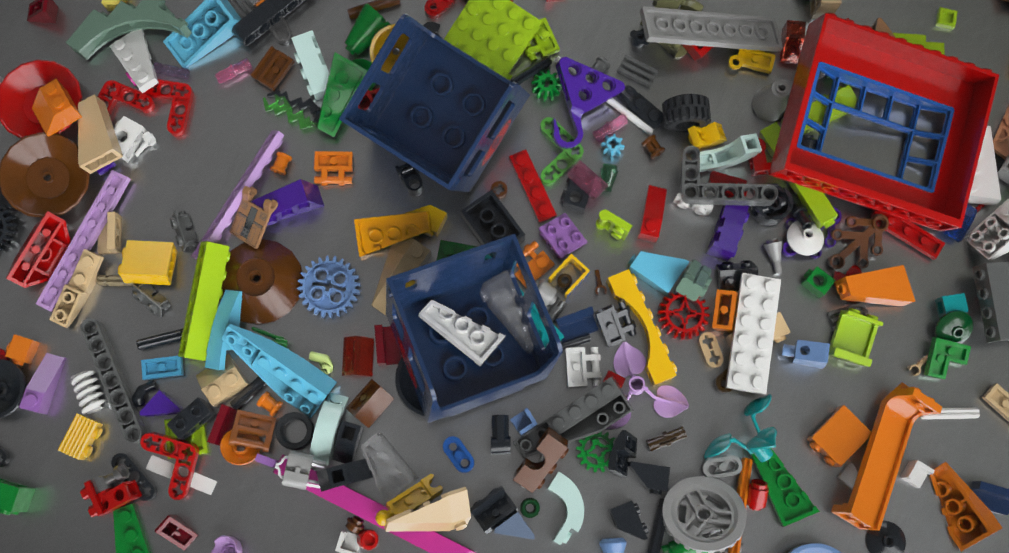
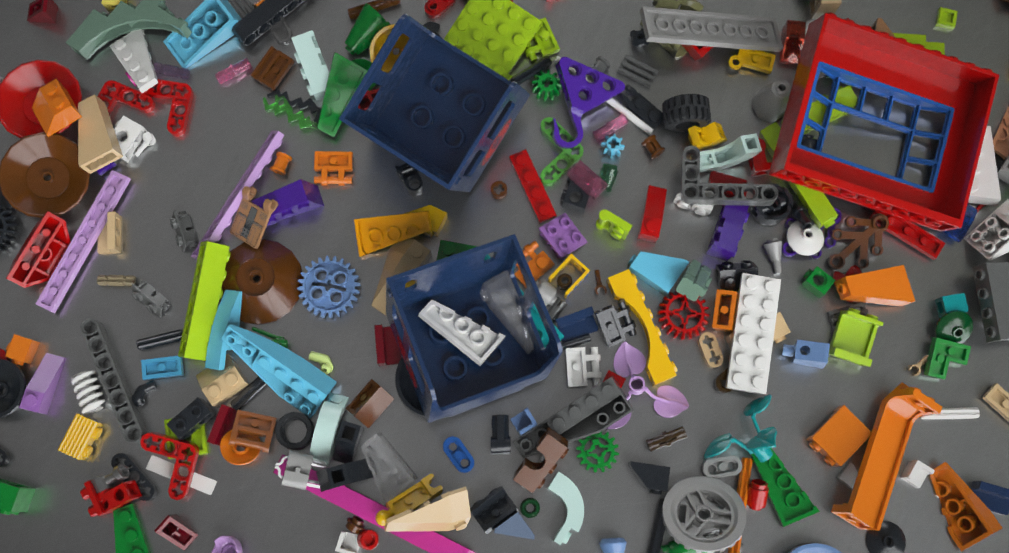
tan slope [49,249,104,328] -> none
yellow brick [118,240,178,285] -> none
dark purple slope [140,390,183,417] -> none
medium lavender tile [255,453,279,468] -> none
orange bush [256,391,283,417] -> none
clear red panel [342,336,374,377] -> none
black brick [461,189,525,257] -> none
black slope [608,430,637,477] -> none
black slope [608,500,649,540] -> none

